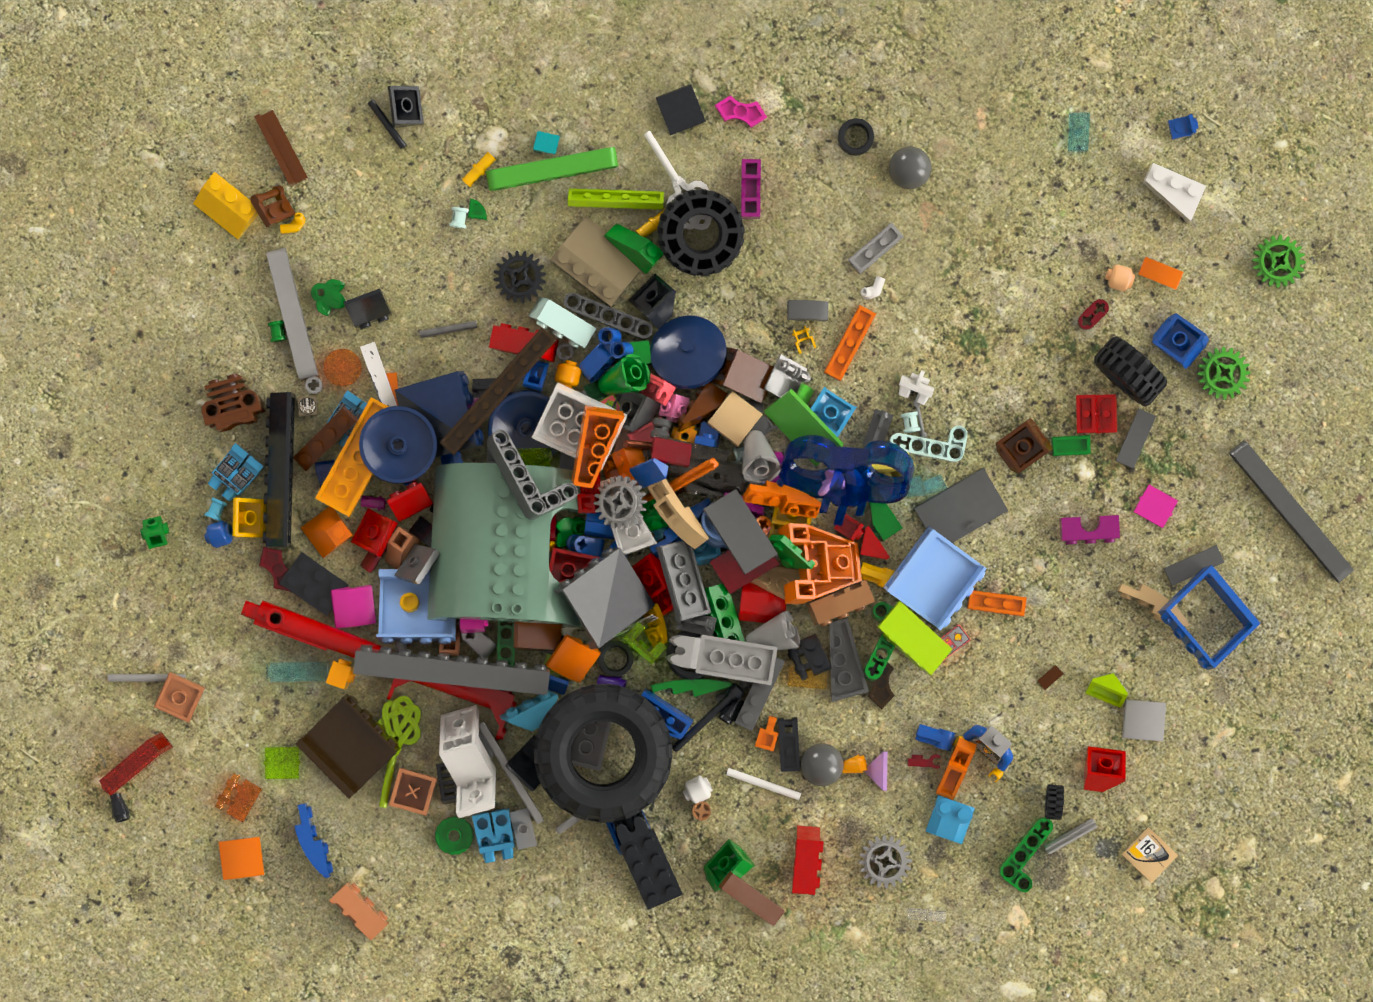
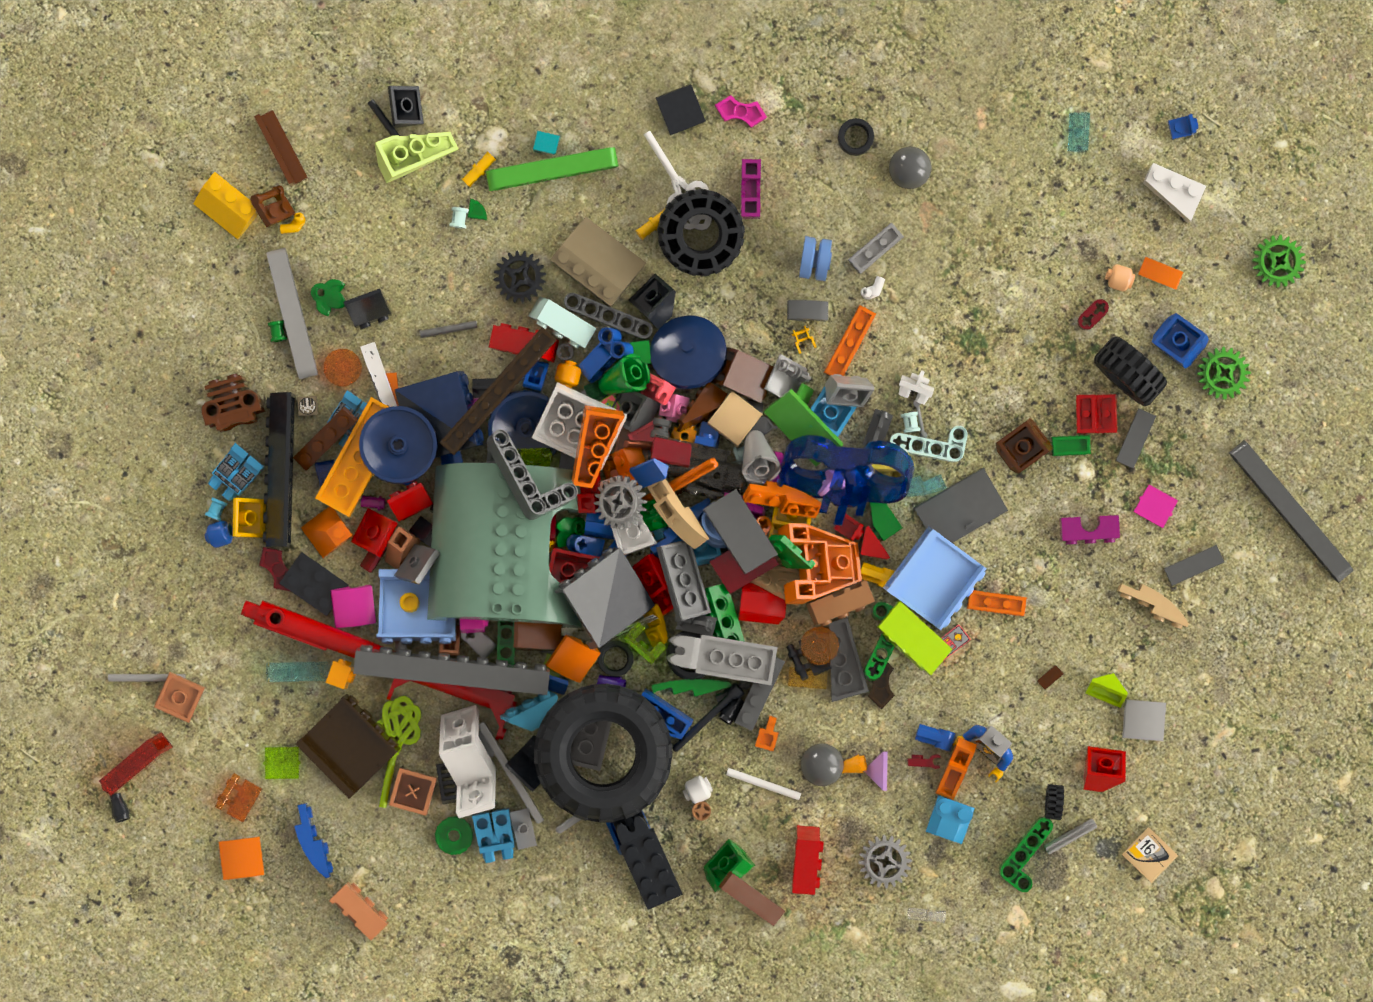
green brick [140,516,169,549] -> none
light grey bush [305,376,323,394] -> none
lime plate [568,188,664,210] -> none
green slope [604,223,664,274] -> none
light grey cone [745,611,800,650] -> none
black plate [778,717,800,772] -> none
blue window [1158,565,1261,670] -> none
none -> yellowish green wedge [375,132,458,183]
none -> medium blue wheel [799,236,832,282]
none -> clear orange tile [801,627,839,665]
none -> light grey slope [825,374,874,407]

